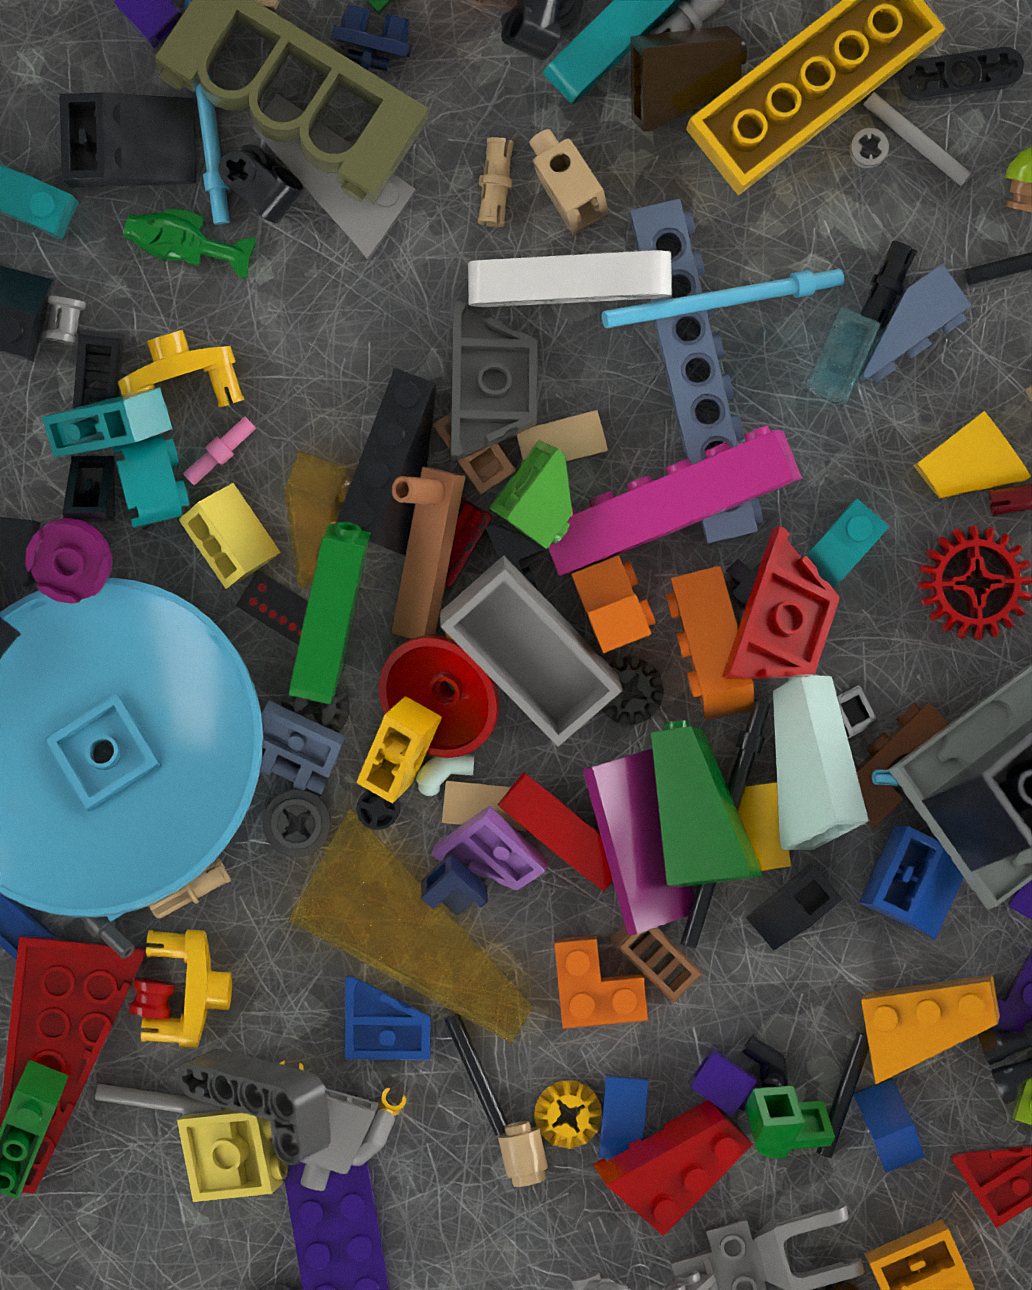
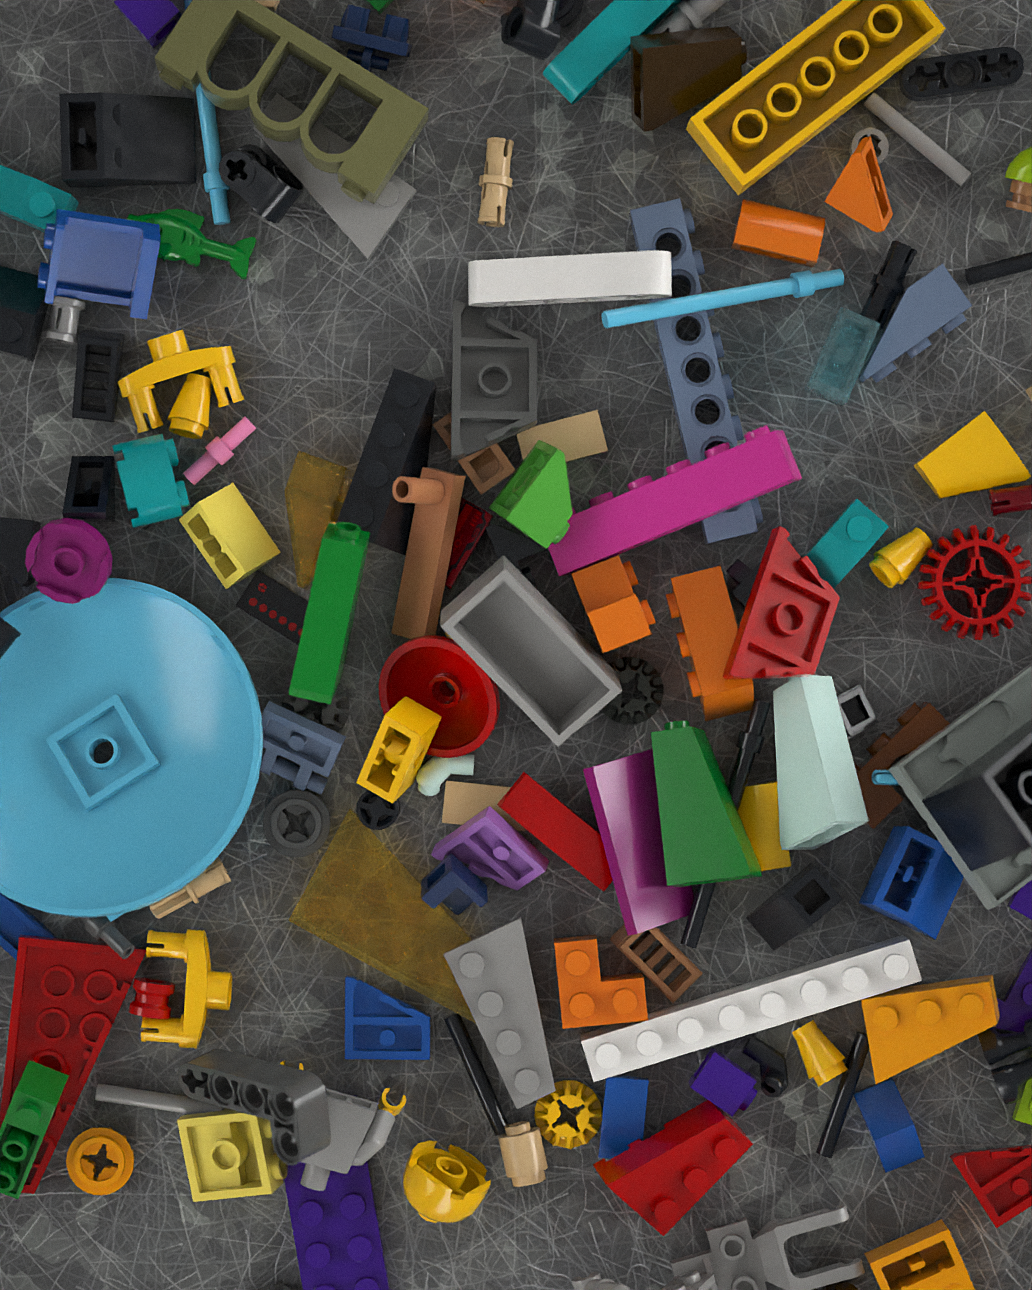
teal slope [42,388,172,458] -> none
tan torso [529,129,609,235] -> none
green brick [745,1086,835,1159] -> none
none -> blue panel [37,209,160,319]
none -> light orange gear [66,1127,134,1195]
none -> yellow cone [167,373,211,439]
none -> yellow cylinder [403,1141,491,1223]
none -> light grey wing [444,917,556,1109]
none -> white brick [580,935,922,1082]
none -> orange brick [731,199,825,268]
none -> yellow cone [792,1020,848,1087]
none -> orange slope [824,136,893,233]
none -> yellow cone [869,527,933,588]

